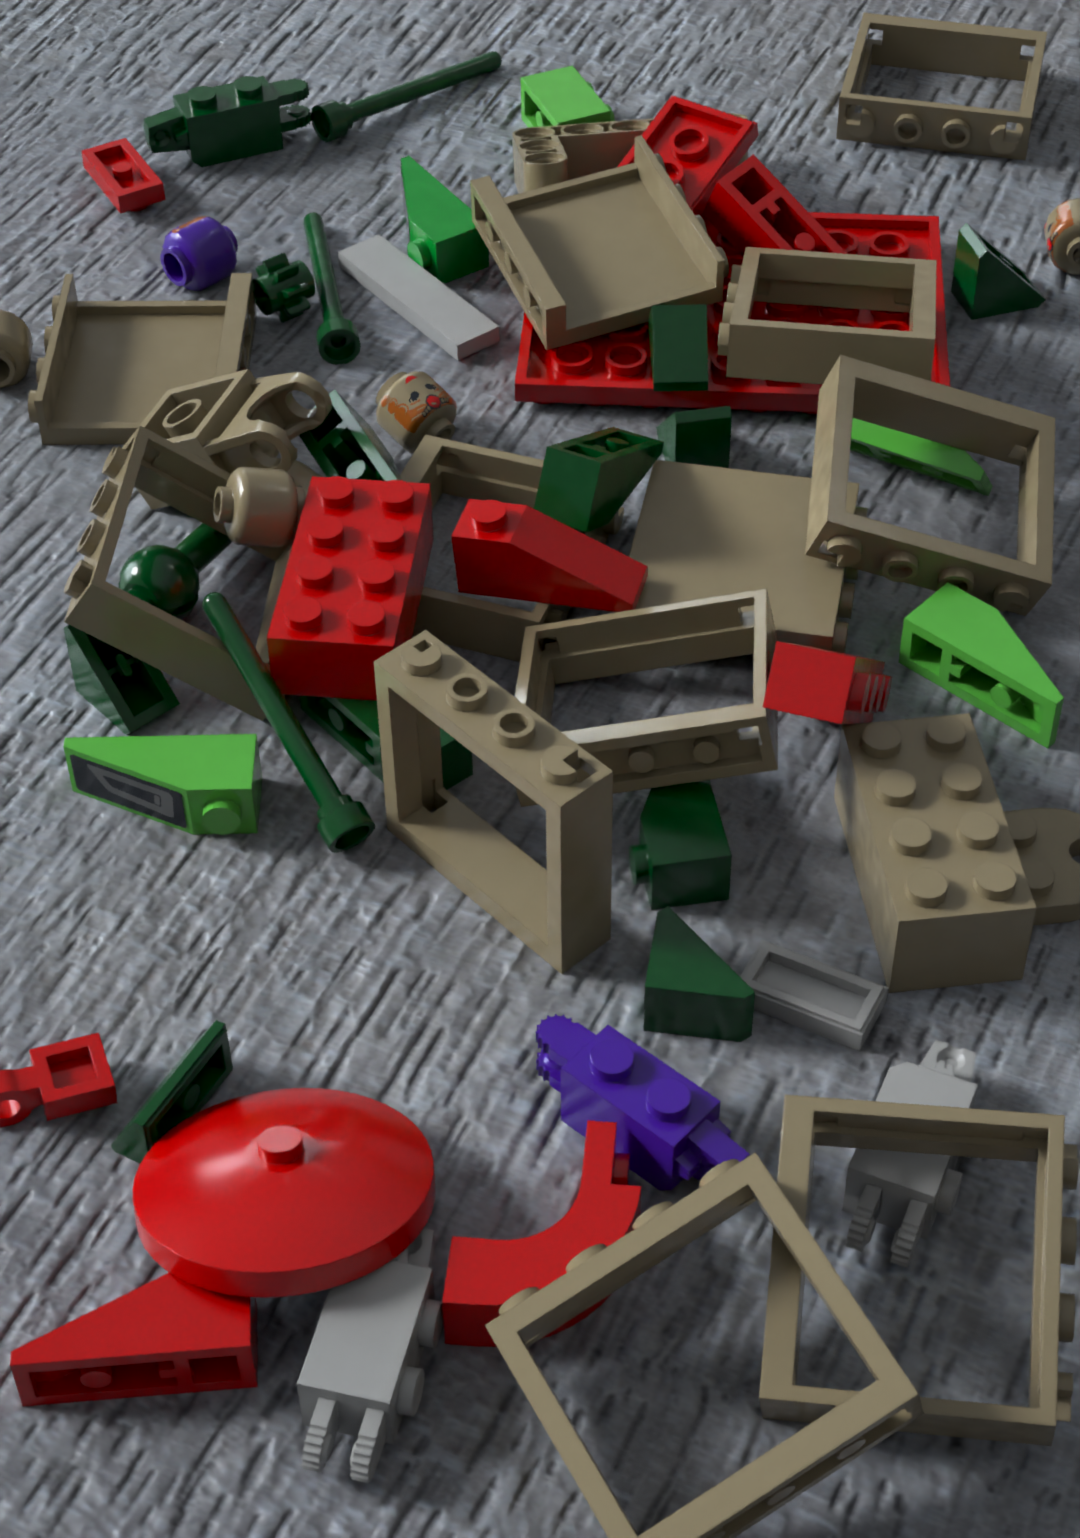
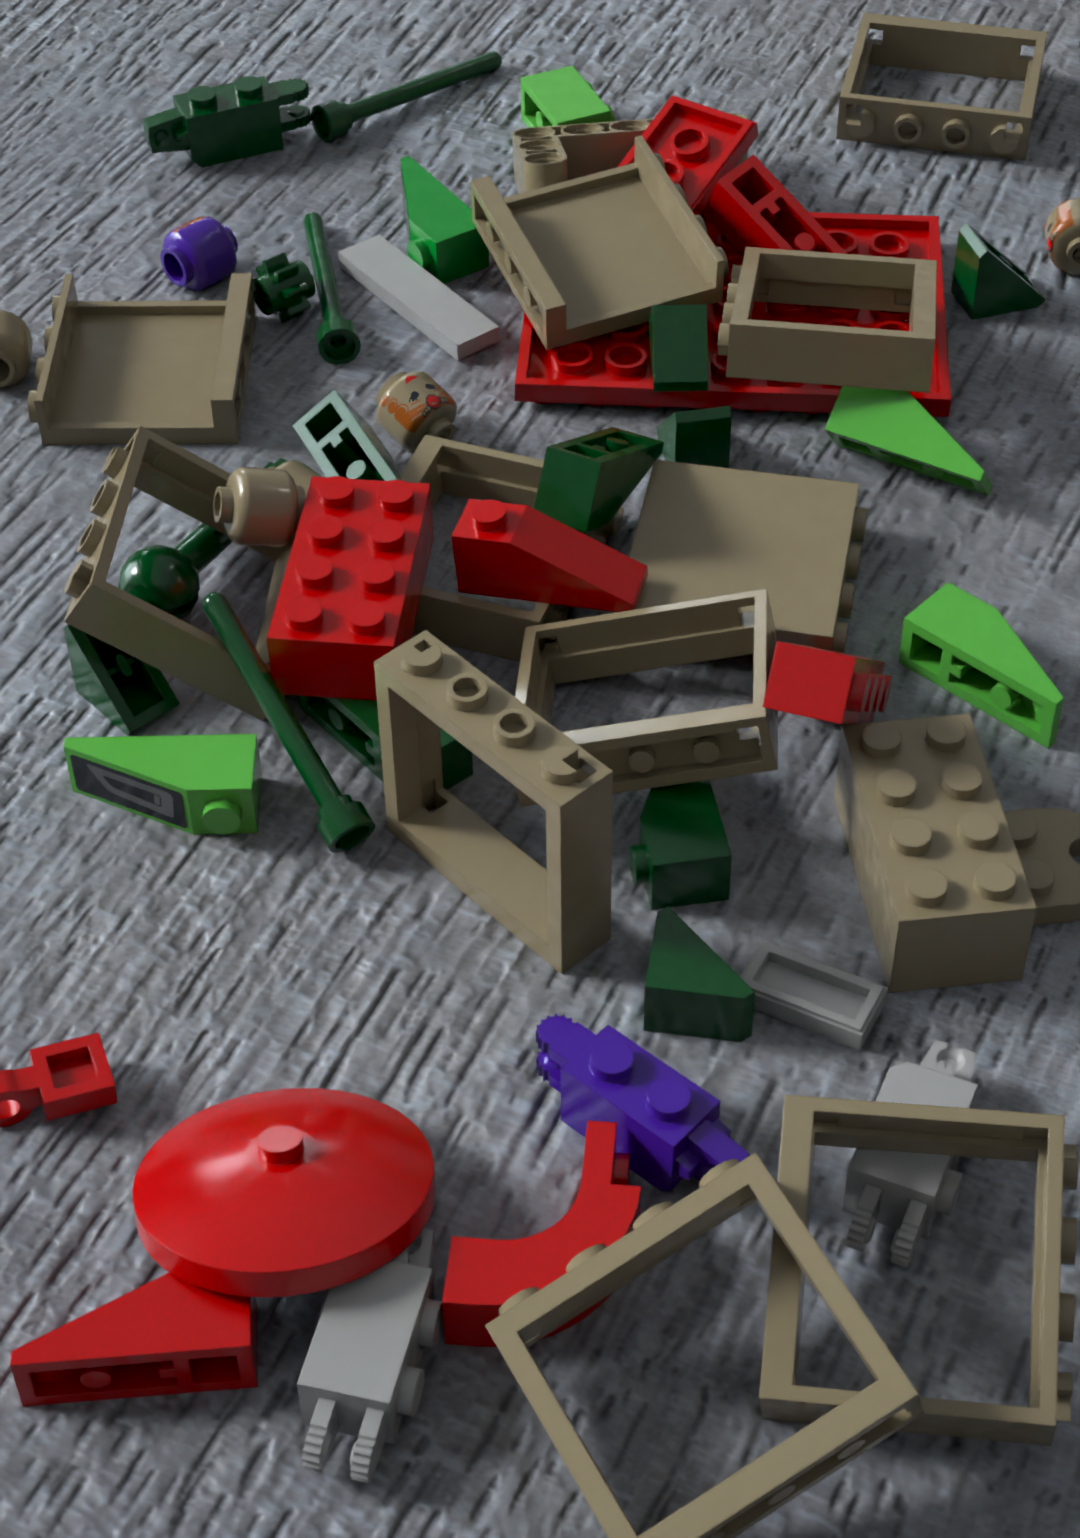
red plate [81,138,166,214] -> none
dark green slope [111,1020,233,1164] -> none
dark tan brick [122,369,332,510] -> none
dark tan window [805,355,1056,616] -> none

